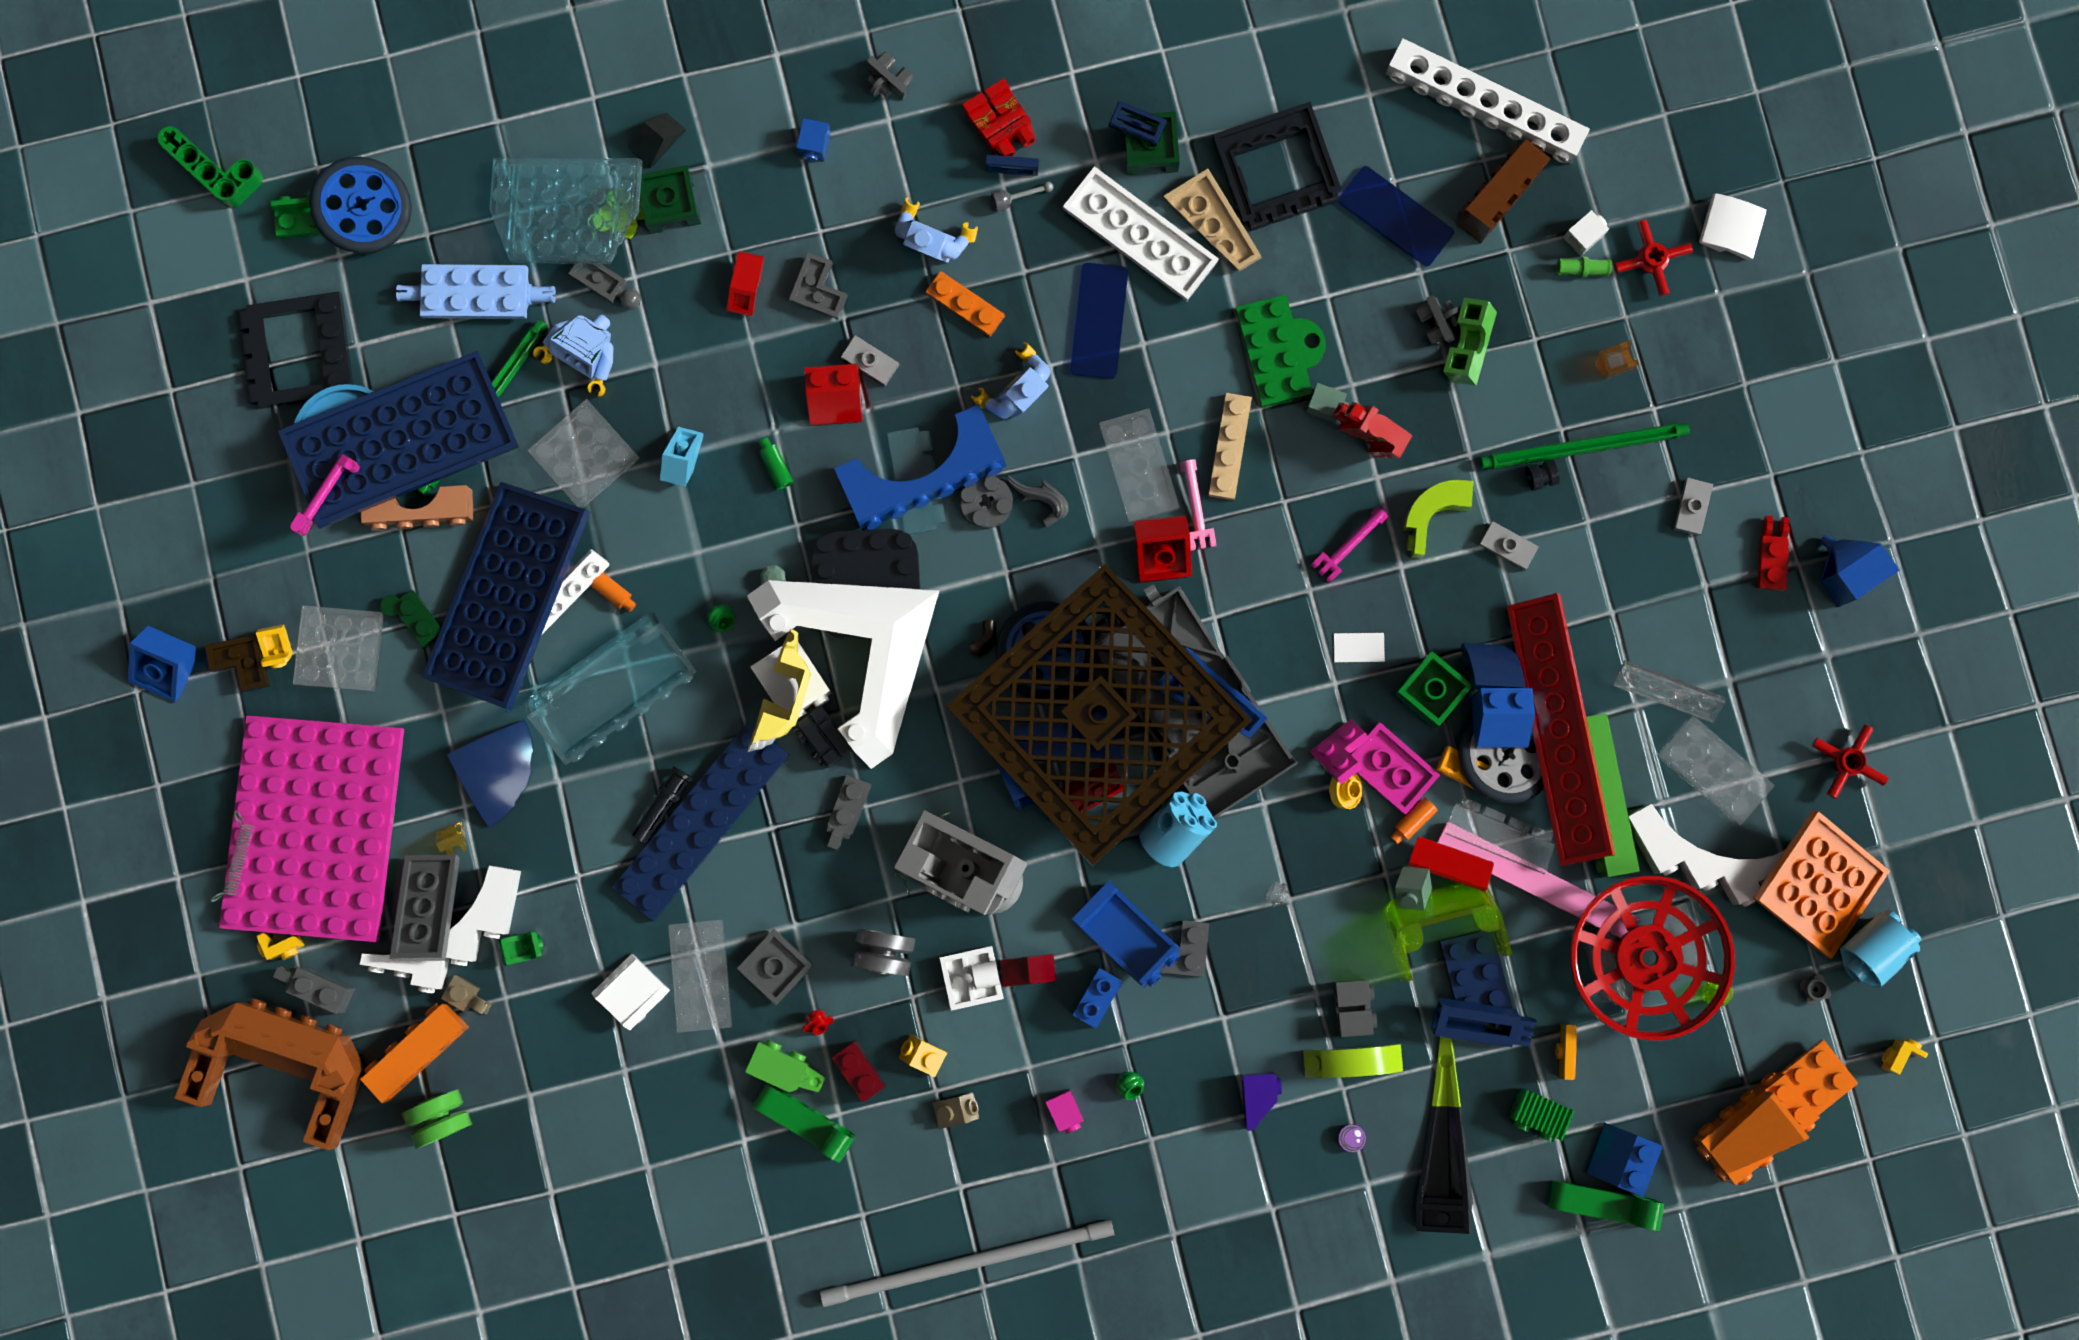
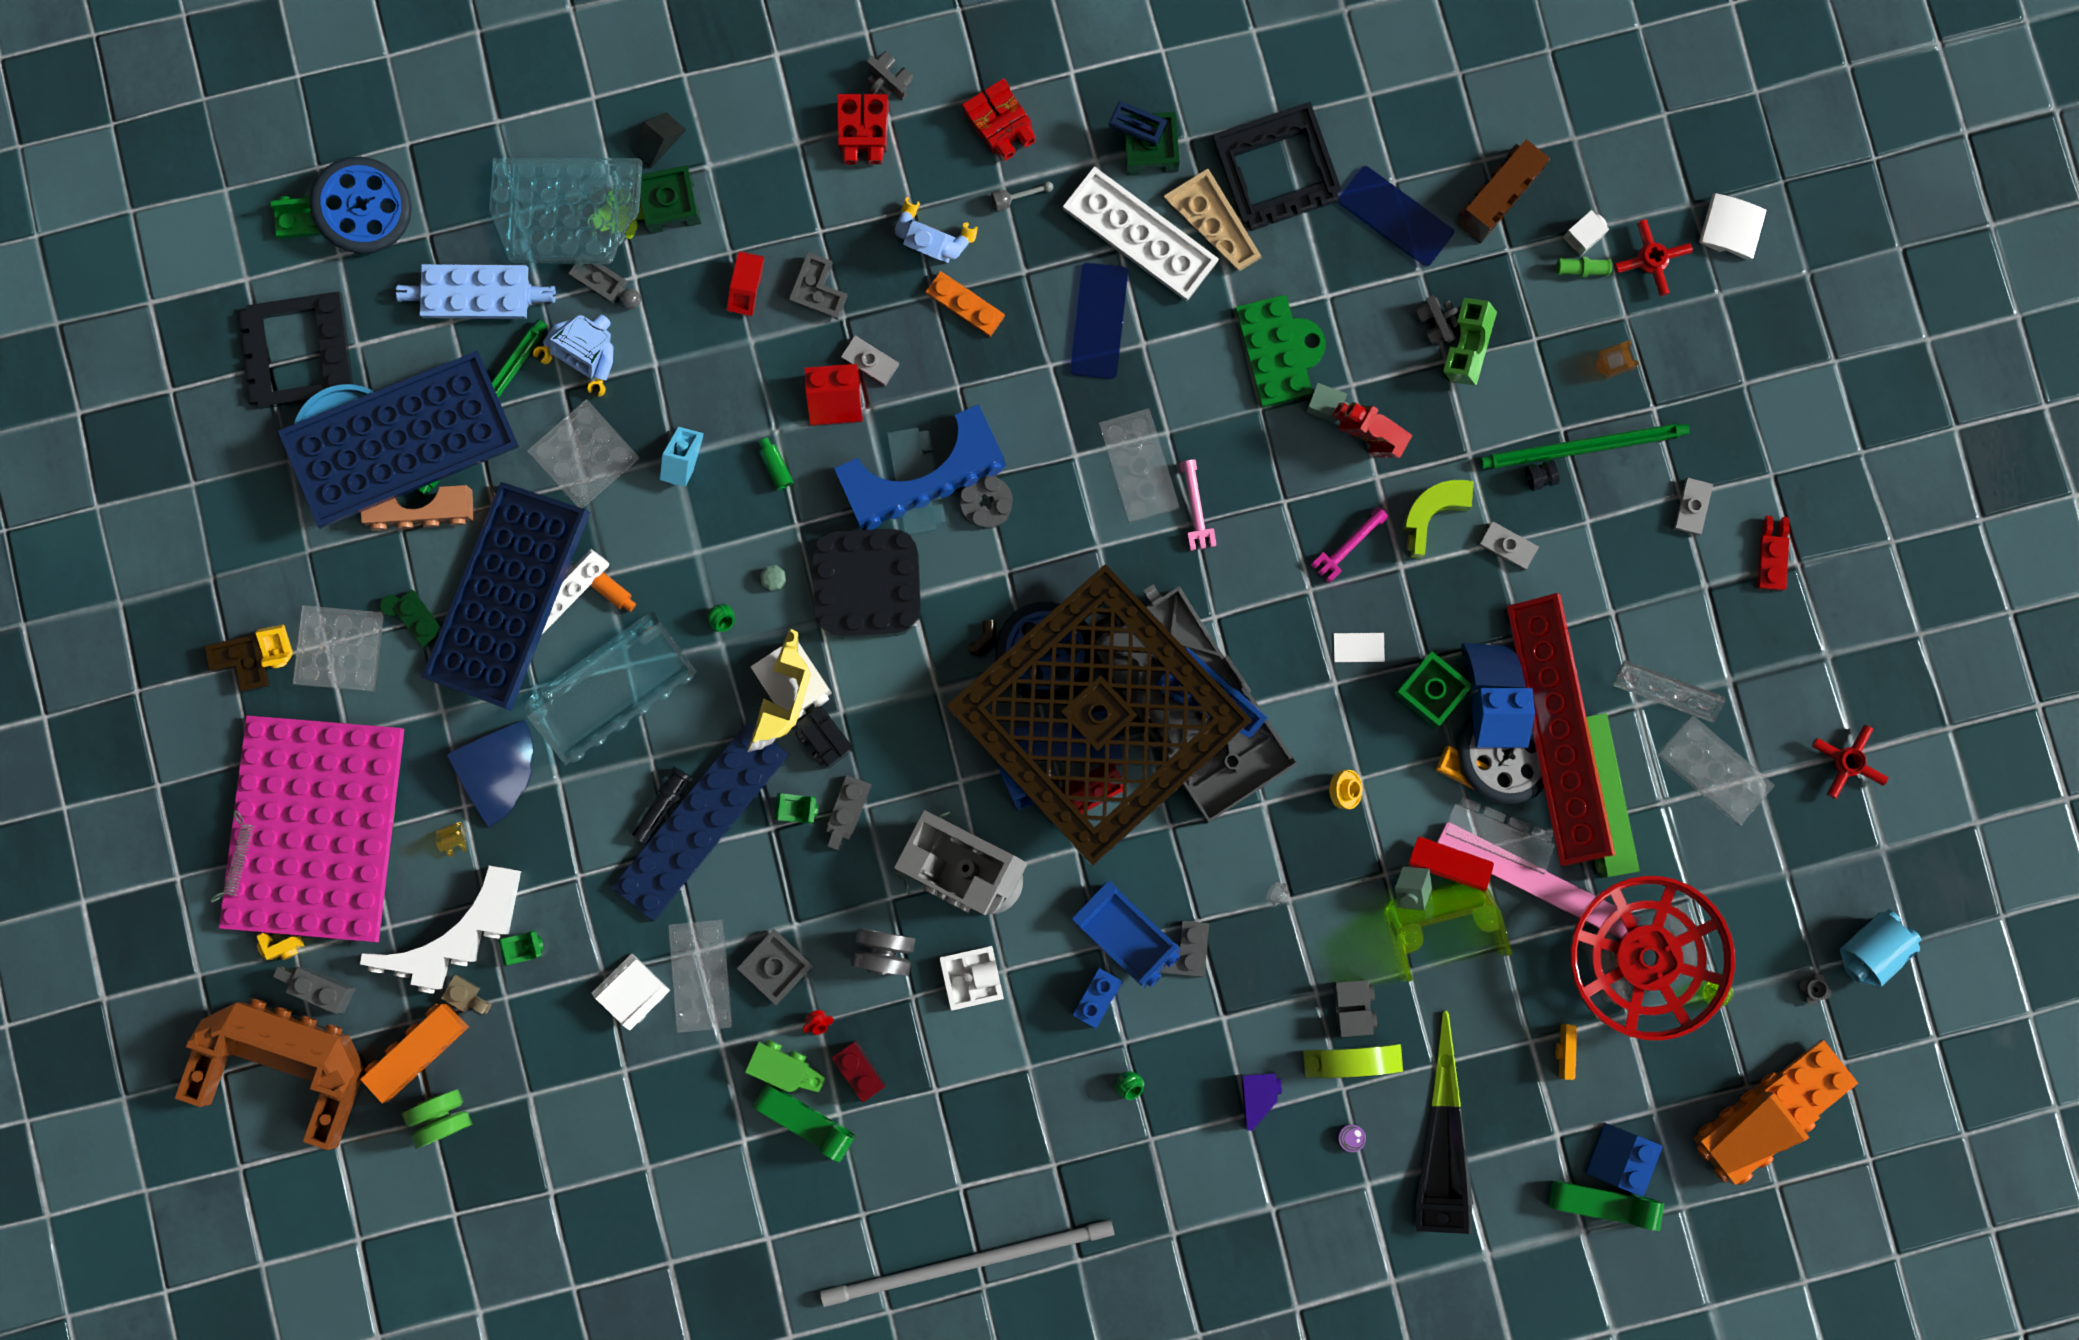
blue slope [128,626,196,702] -> none
green beam [158,126,263,208] -> none
dark pink hinge [290,454,360,536] -> none
dark grey plate [390,855,460,961] -> none
white wedge [747,580,940,769] -> none
blue brick [797,118,831,162] -> none
yellow bracket [899,1034,947,1077] -> none
dark tan bracket [933,1092,979,1129] -> none
light blue torso [971,342,1051,419] -> none
dark blue tile [986,155,1039,176] -> none
dark red slope [1000,954,1056,987] -> none
dark grey piece [1007,475,1069,527] -> none
dark pink brick [1046,1089,1084,1134] -> none
red slope [1134,516,1192,582] -> none
medium azure cylinder [1139,792,1217,867] -> none
tan plate [1208,393,1252,501] -> none
dark pink plate [1310,719,1369,785] -> none
dark pink plate [1351,722,1440,815] -> none
white brick [1386,39,1590,164] -> none
orange cylinder [1390,797,1438,845] -> none
dark blue hinge [1431,998,1537,1047] -> none
dark blue plate [1439,929,1513,1008] -> none
green brick [1508,1087,1575,1143] -> none
white arch [1628,804,1785,907] -> none
orange plate [1753,810,1890,959] -> none
blue piece [1820,535,1900,607] -> none
yellow bracket [1881,1038,1928,1075] -> none
none -> green bracket [774,793,818,823]
none -> red hips [837,94,889,165]

